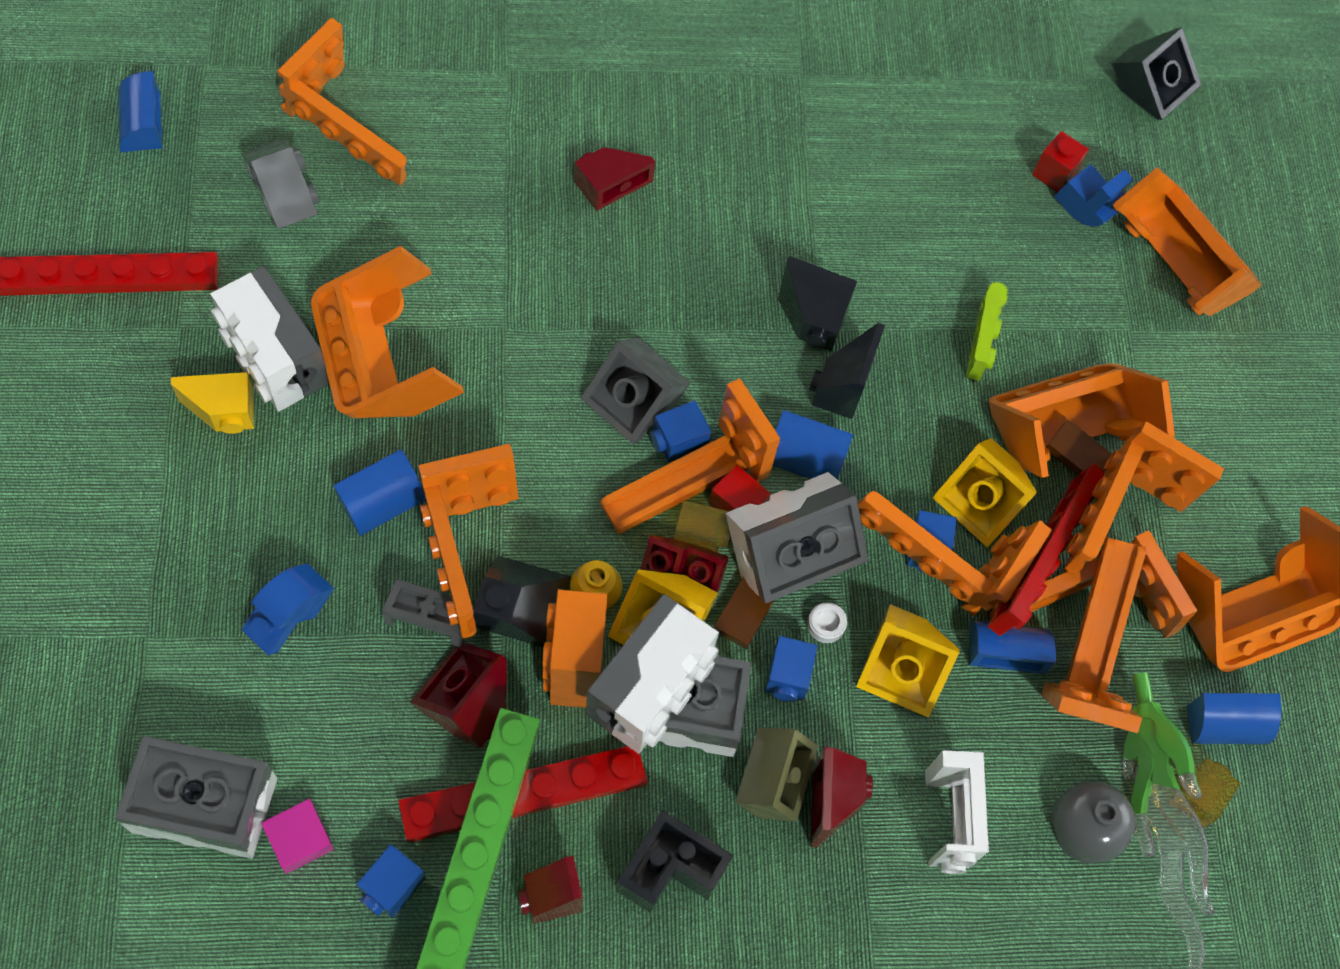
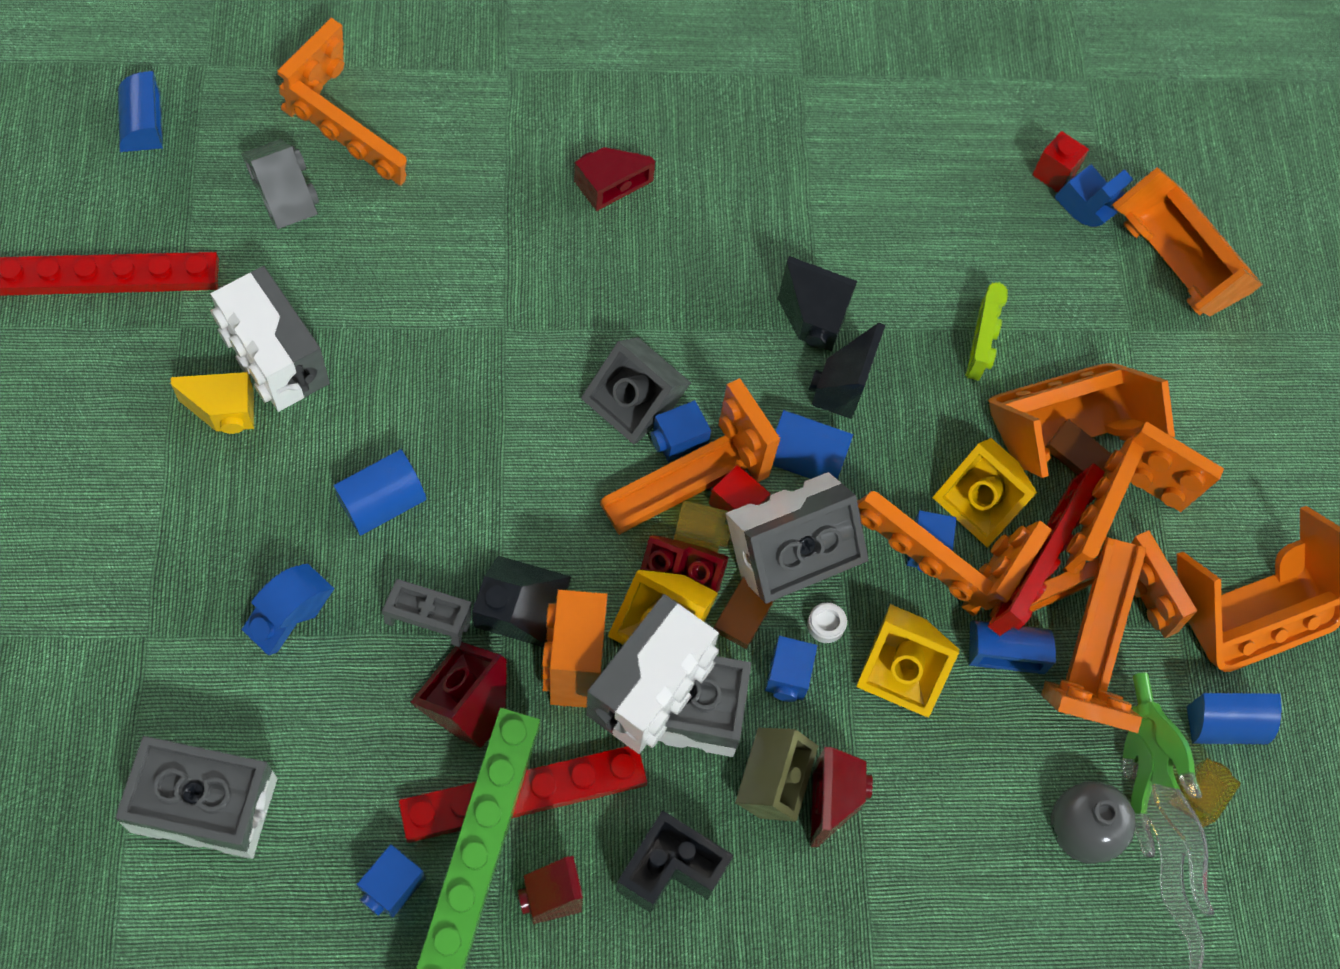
dark pink piece [261,798,334,874] -> none
orange windscreen [311,246,464,418] -> none
orange bracket [418,444,519,639] -> none
yellow cone [570,560,623,609] -> none
white panel [925,750,989,874] -> none
black slope [1112,27,1201,120] -> none

